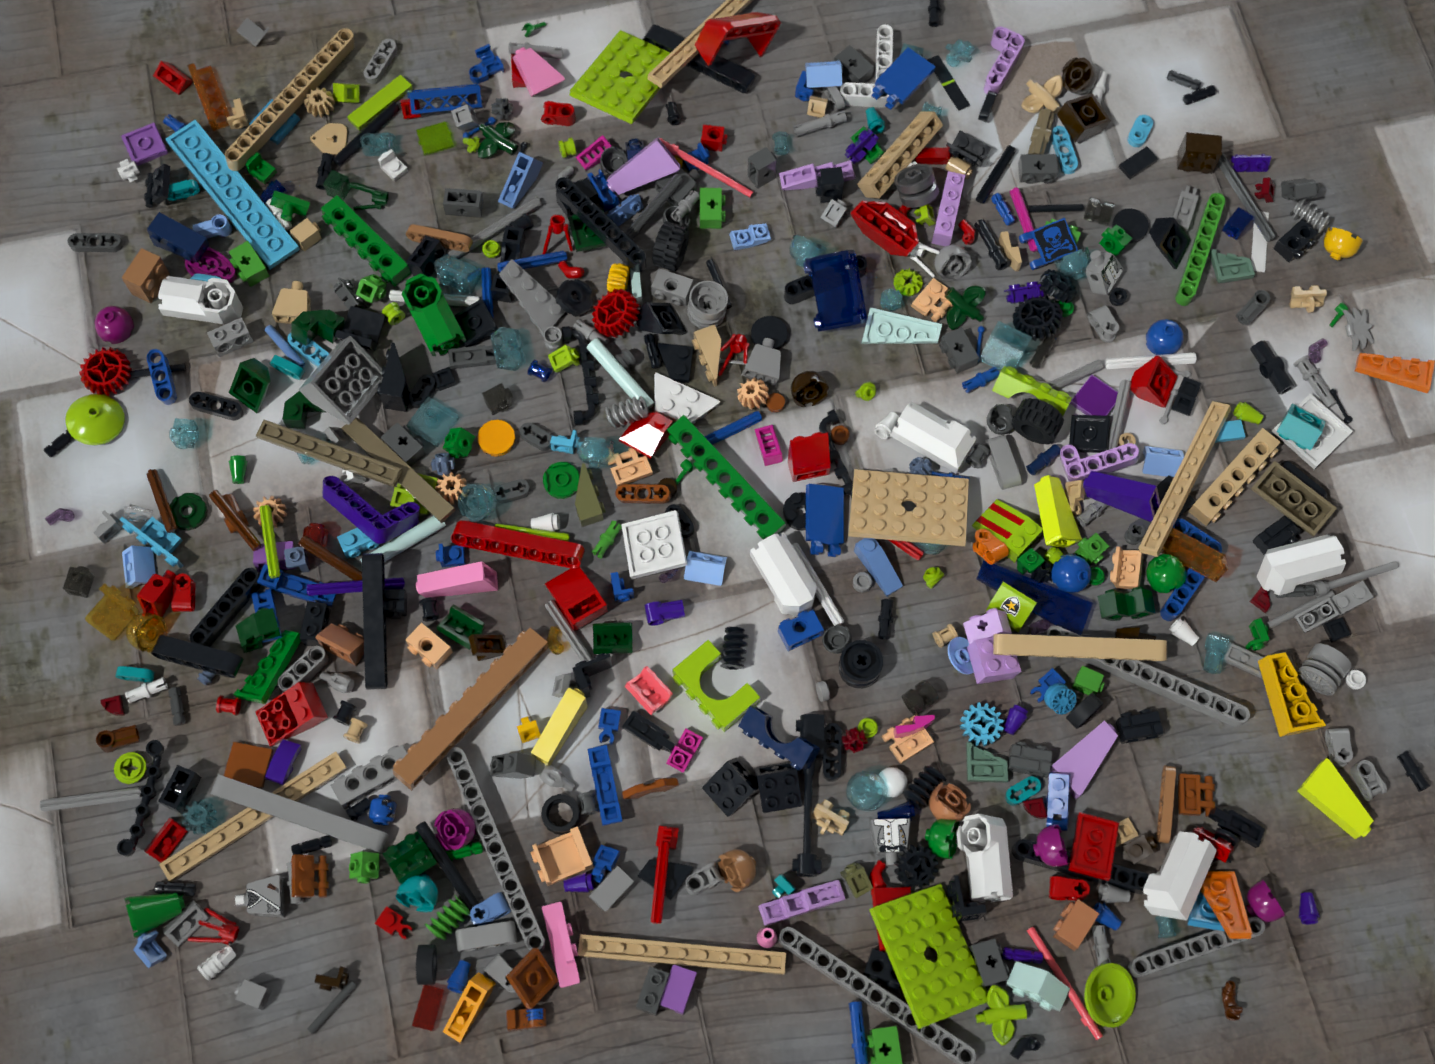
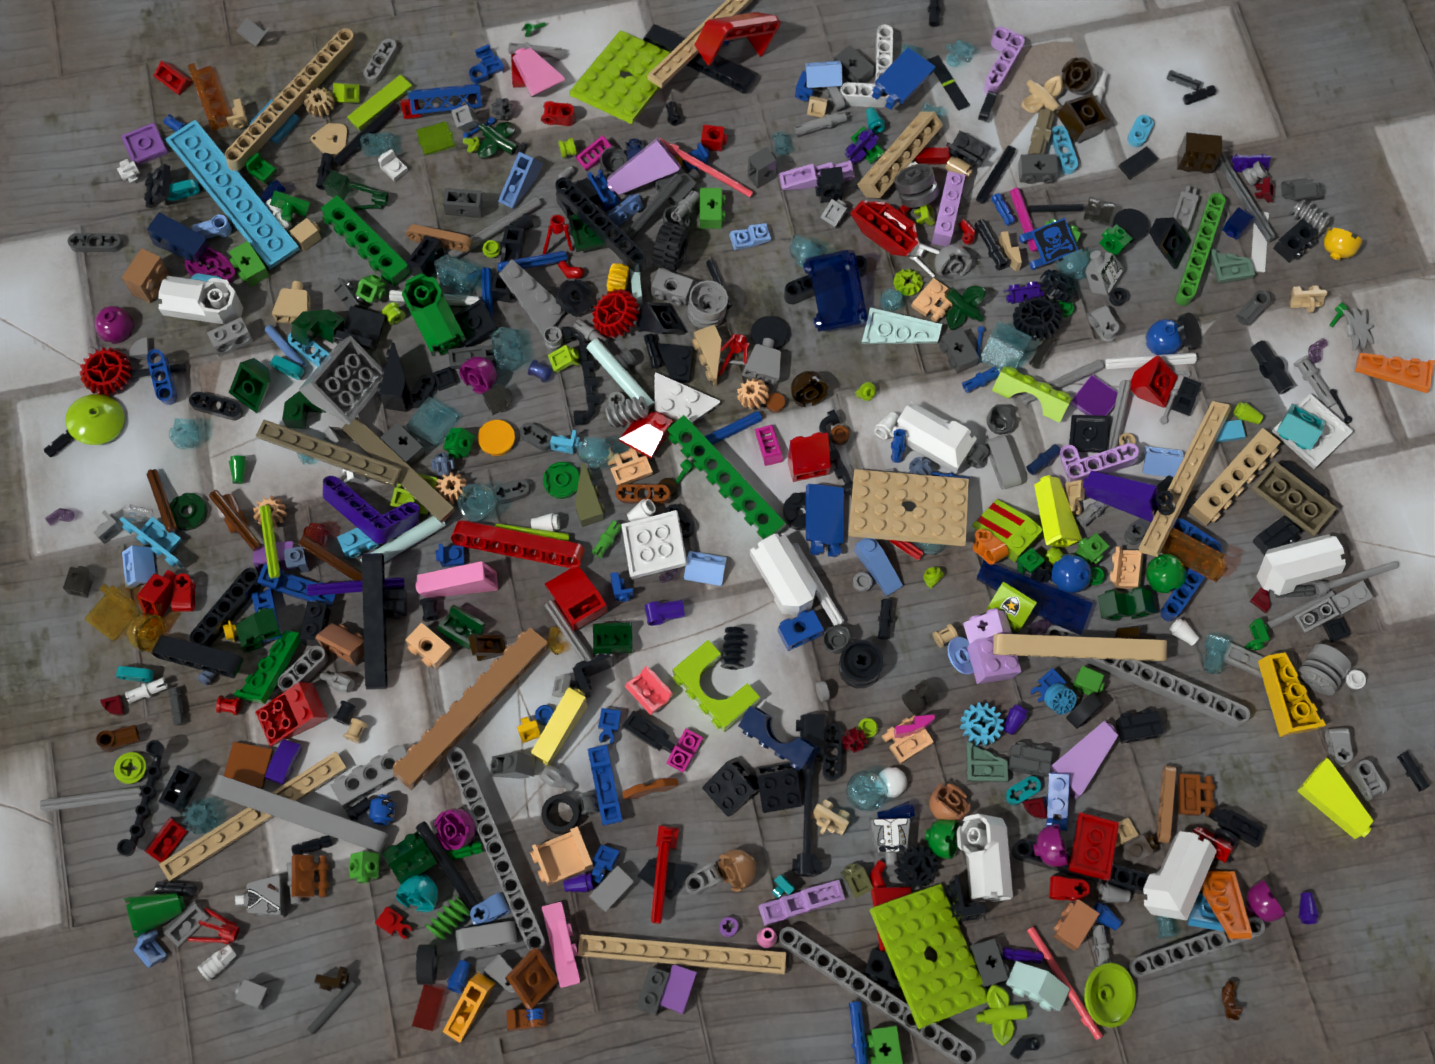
black piece [903,766,947,810] -> none
black tyre [1011,398,1064,445] -> none
none -> light grey tile [129,337,149,359]
none -> yellow plate [223,620,238,642]
none -> magenta cylinder [459,356,497,394]
none -> blue tile [535,705,554,726]
none -> light grey bush [608,392,625,409]
none -> white cone [627,499,656,522]
none -> medium lavender bush [719,917,738,937]
none -> blue pin [891,429,906,463]
none -> black bush [1156,490,1176,516]
none -> black tile [1178,312,1201,350]
none -> light grey wheel [1242,161,1268,186]

